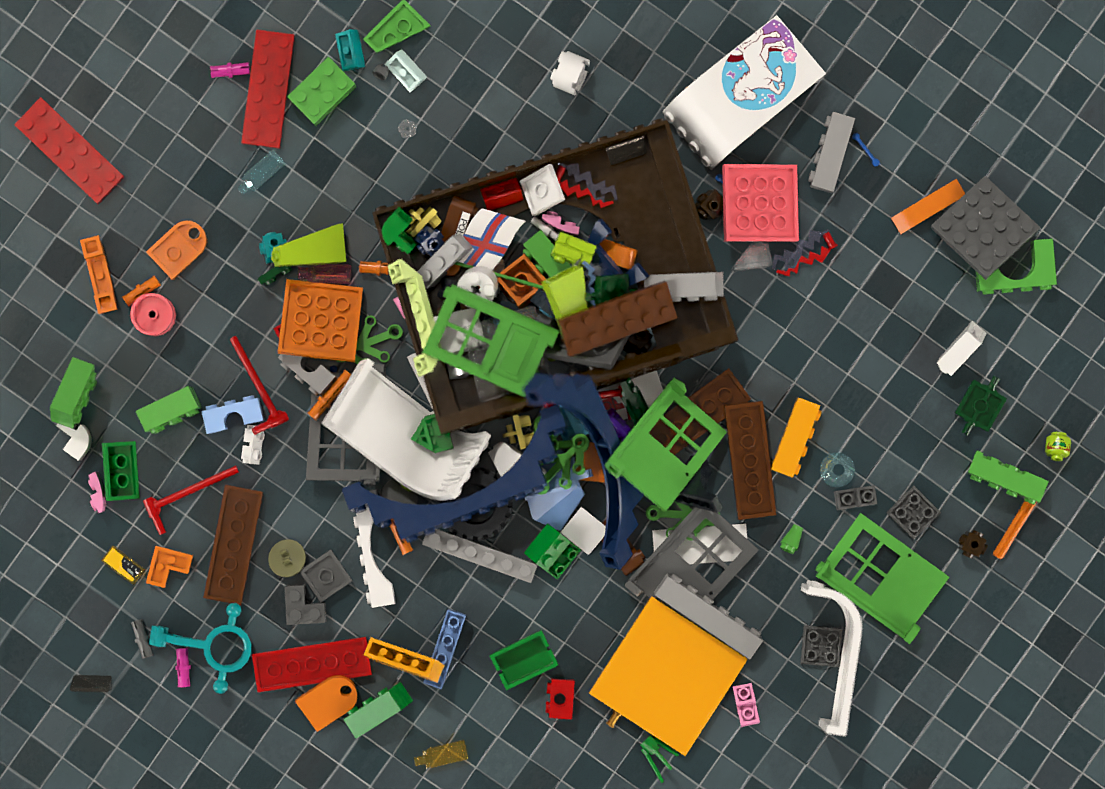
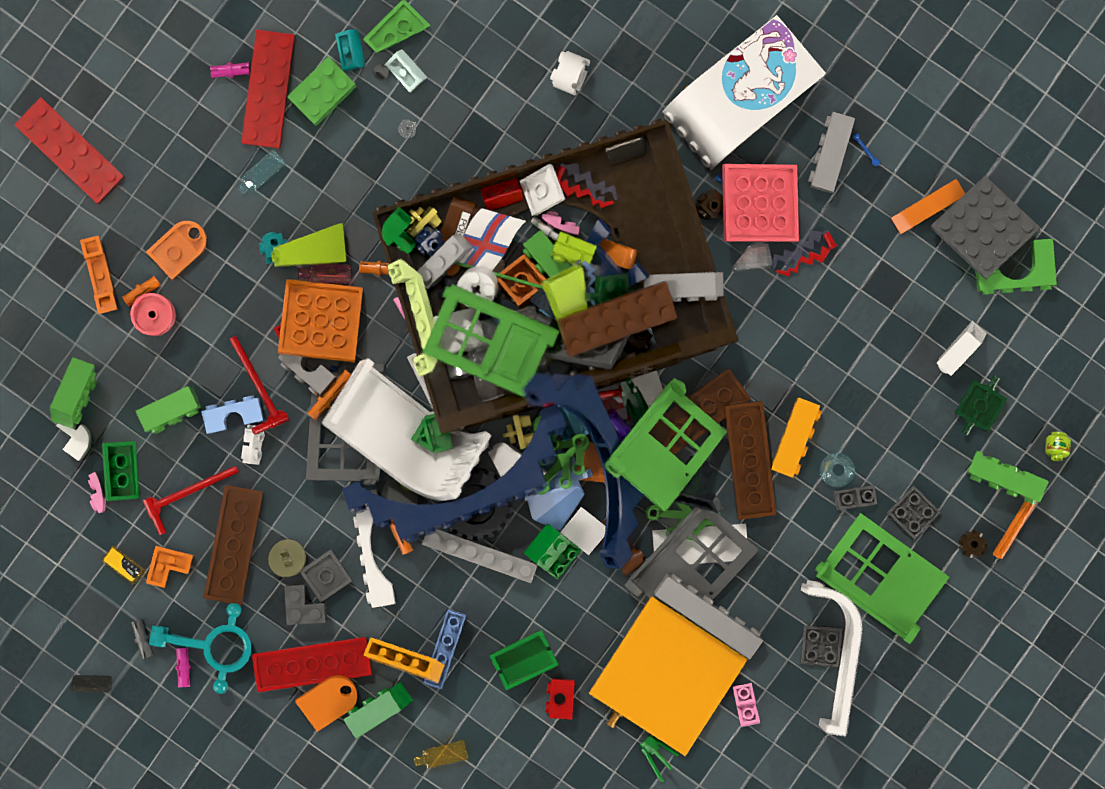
dark green hinge [258,265,301,286] -> none
bright green plant [336,315,403,364] -> none
bright green cone [780,524,803,554] -> none

